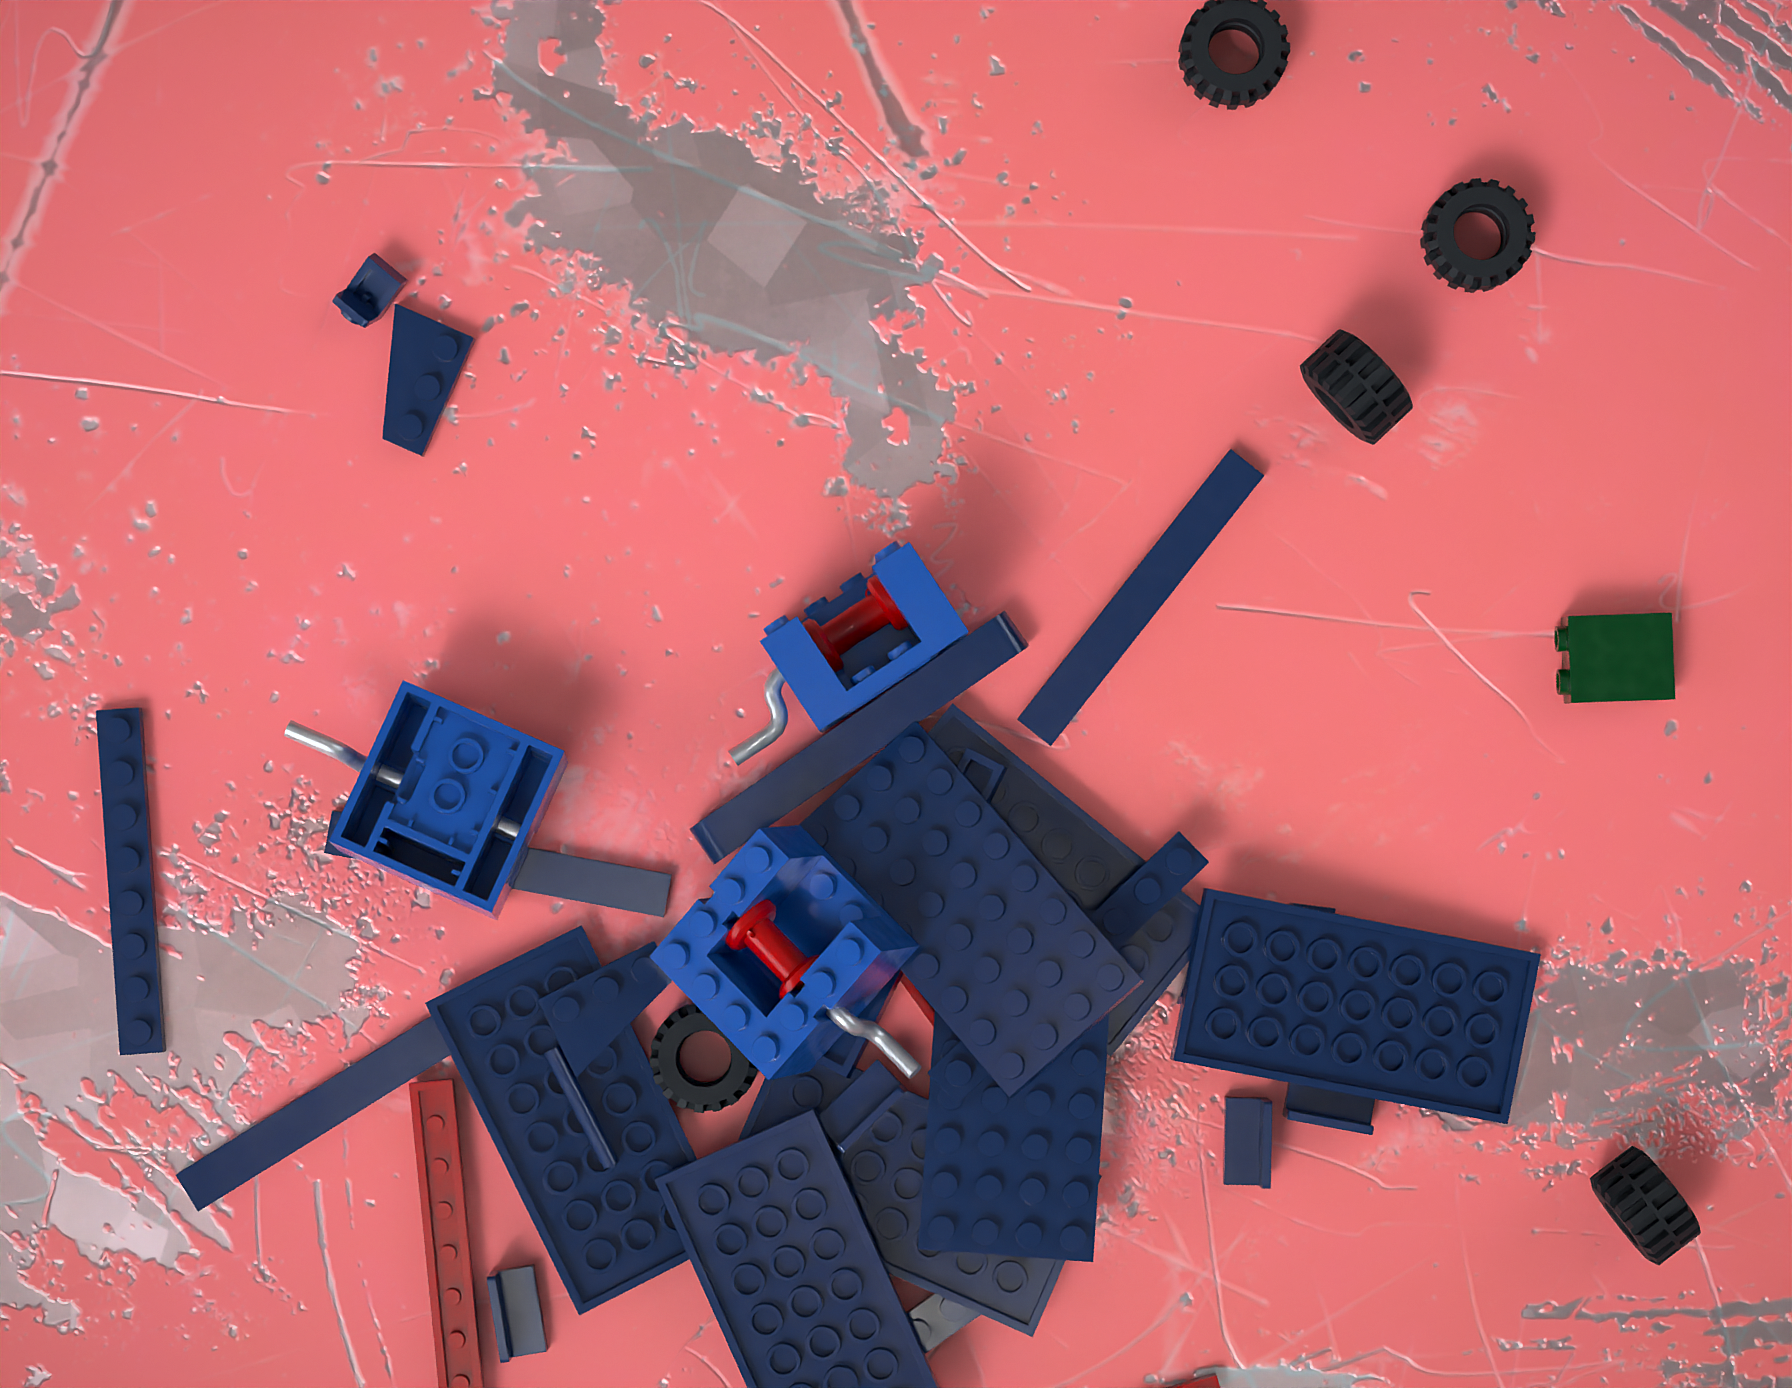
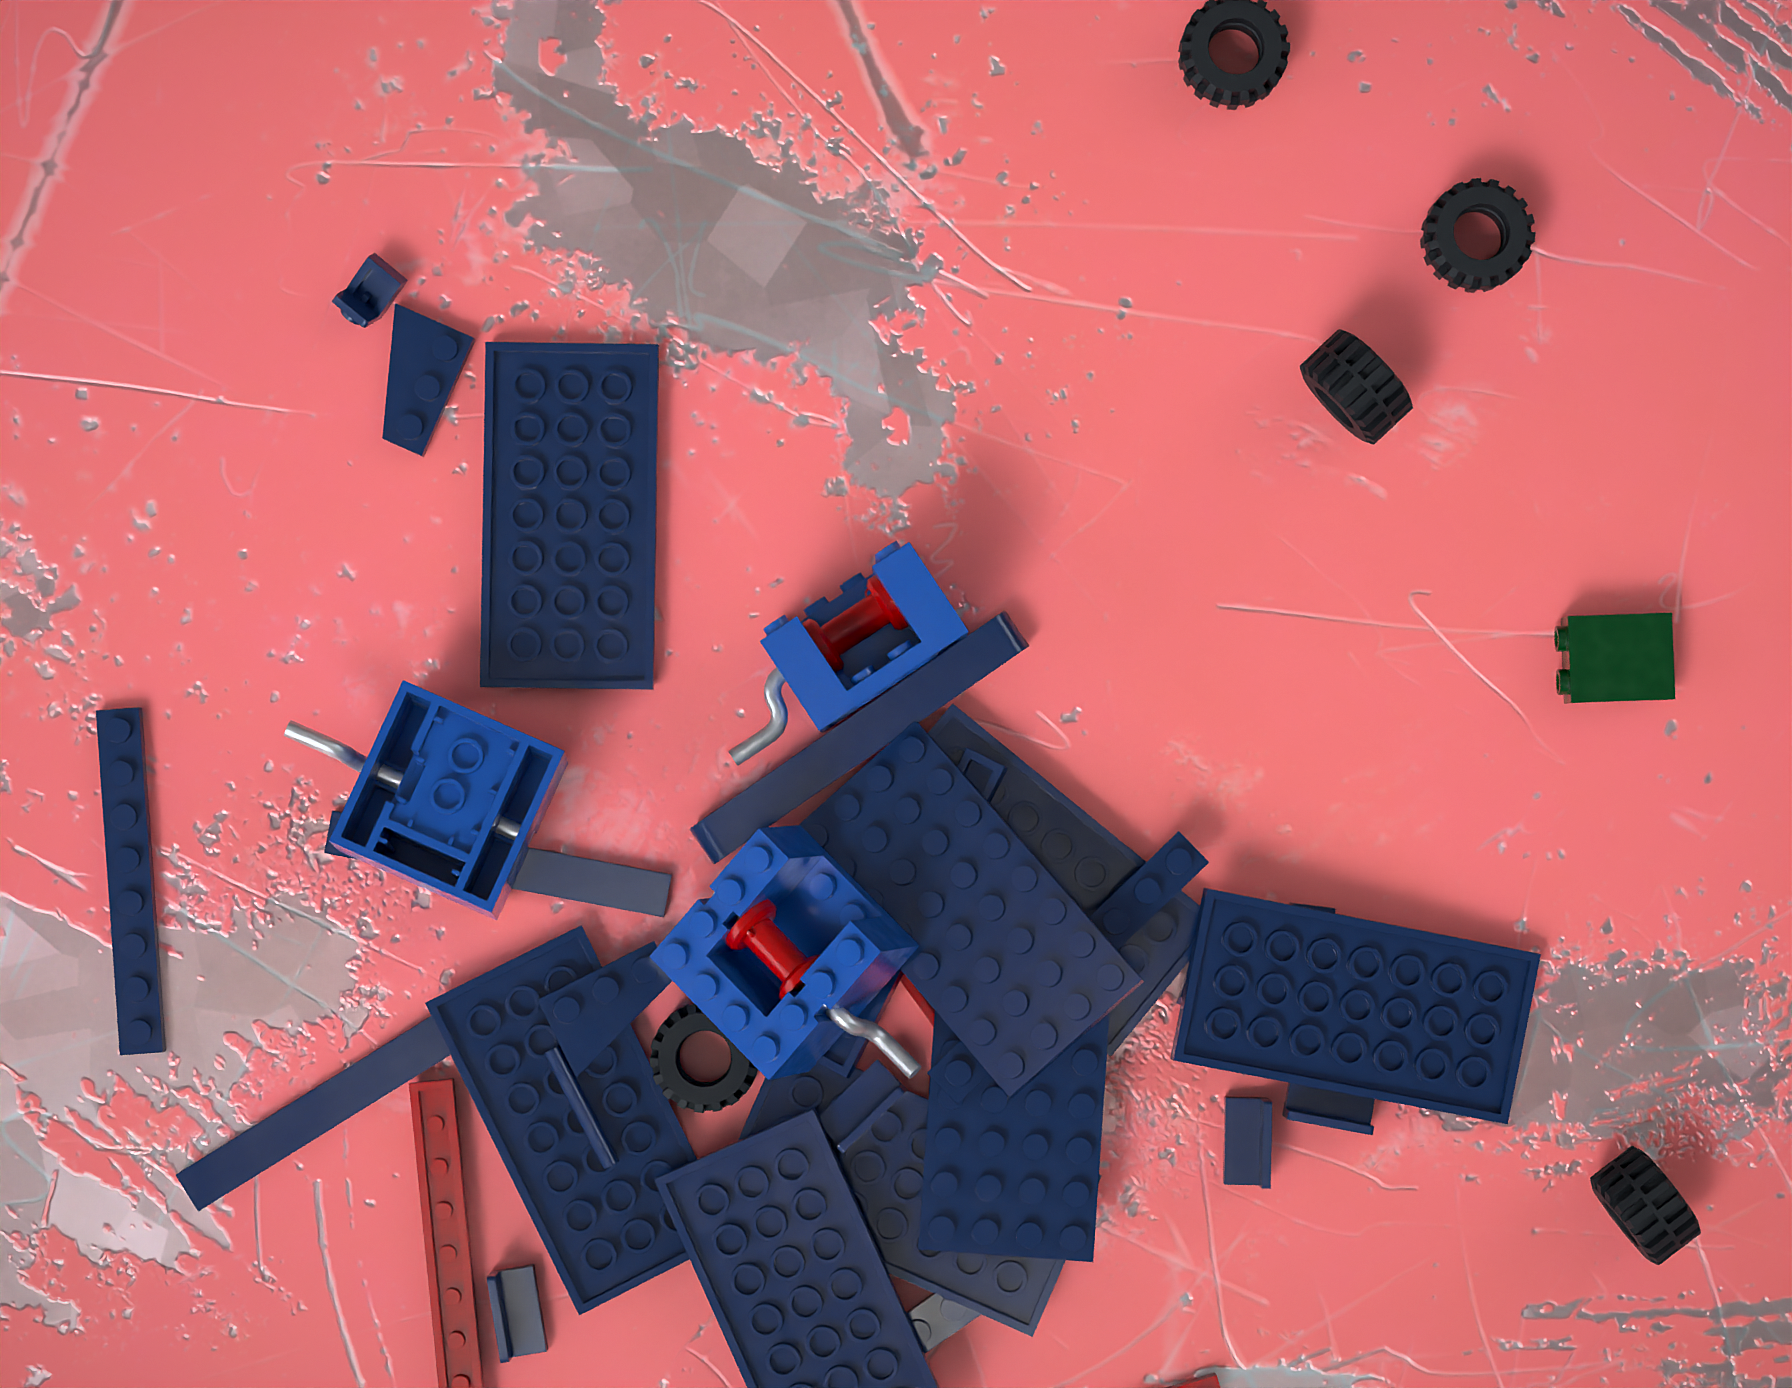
dark blue tile [1017,449,1264,746] -> none
none -> dark blue plate [480,342,659,690]

